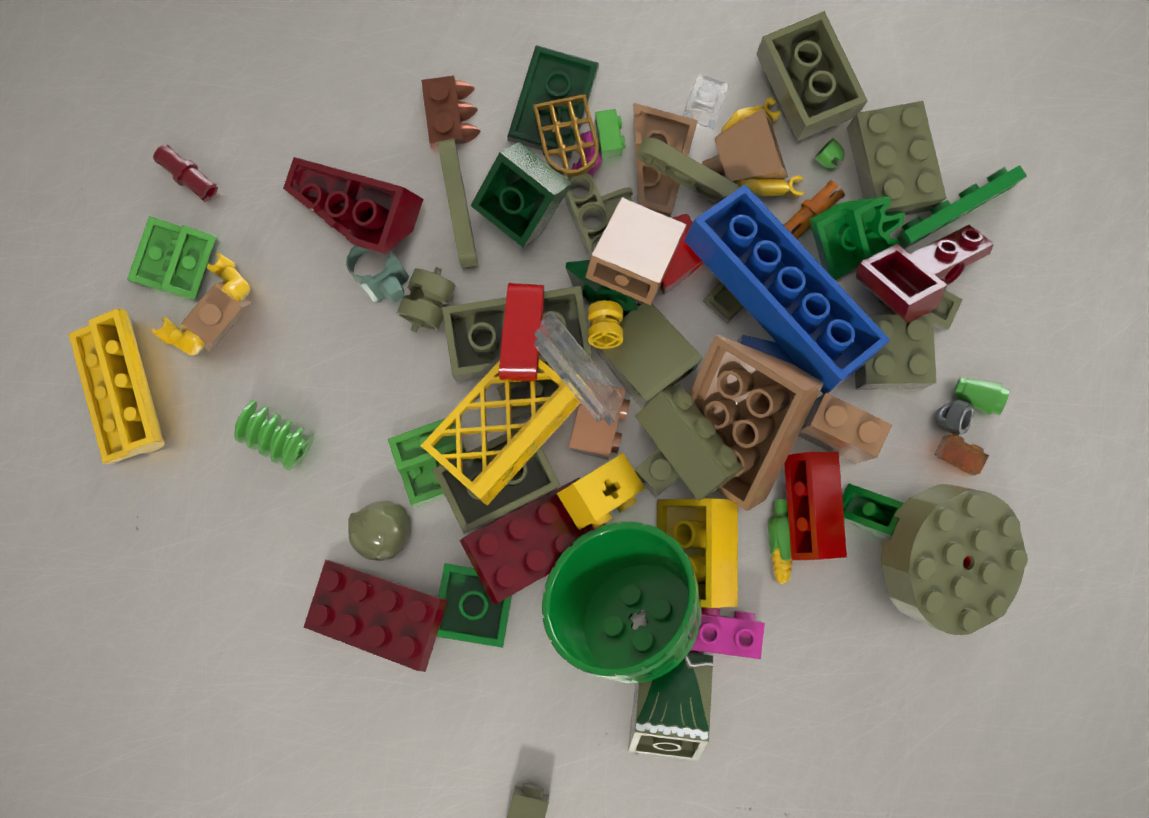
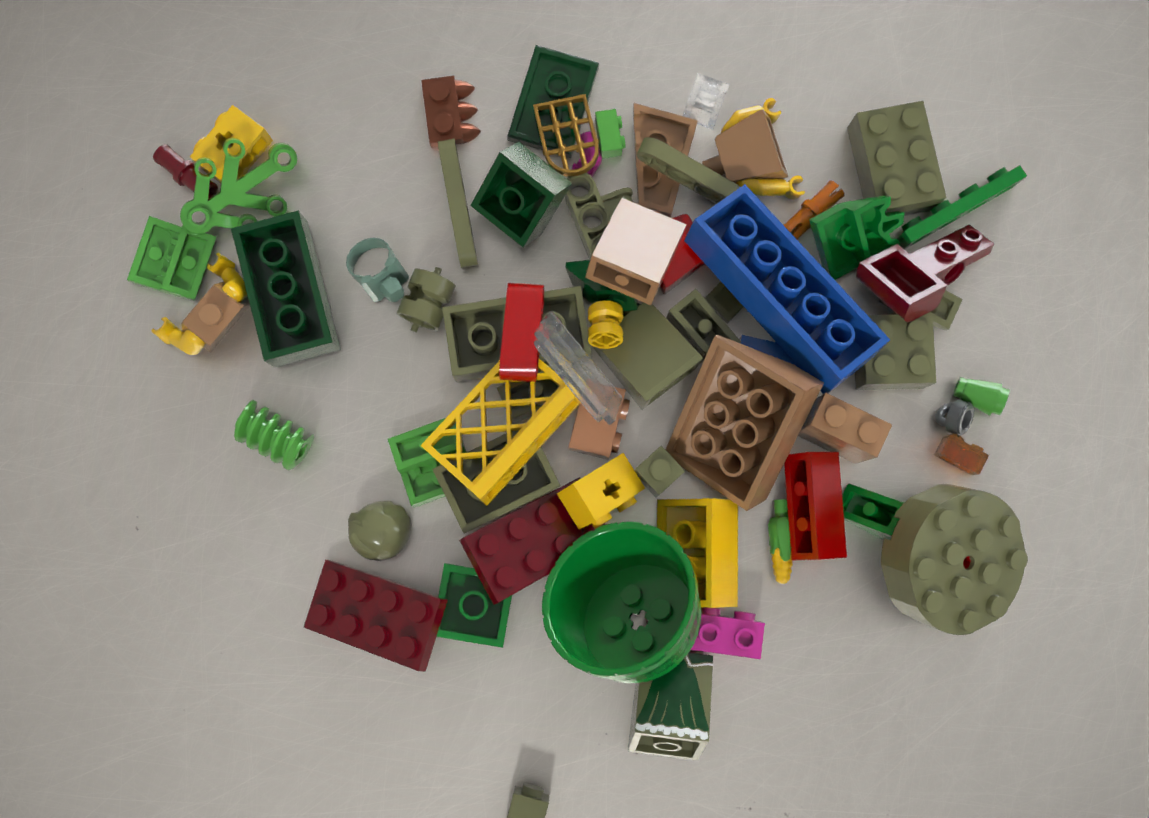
yellow brick [68,308,165,464] -> none
dark red wedge [283,157,424,255] -> none
olive brick [635,384,744,501] -> none
olive brick [756,11,868,141] -> none
bright green hinge [814,138,845,168] -> none
none -> bright green plant [180,138,297,234]
none -> yellow brick [190,105,273,183]
none -> dark green brick [231,210,341,368]
none -> olive brick [666,289,741,362]

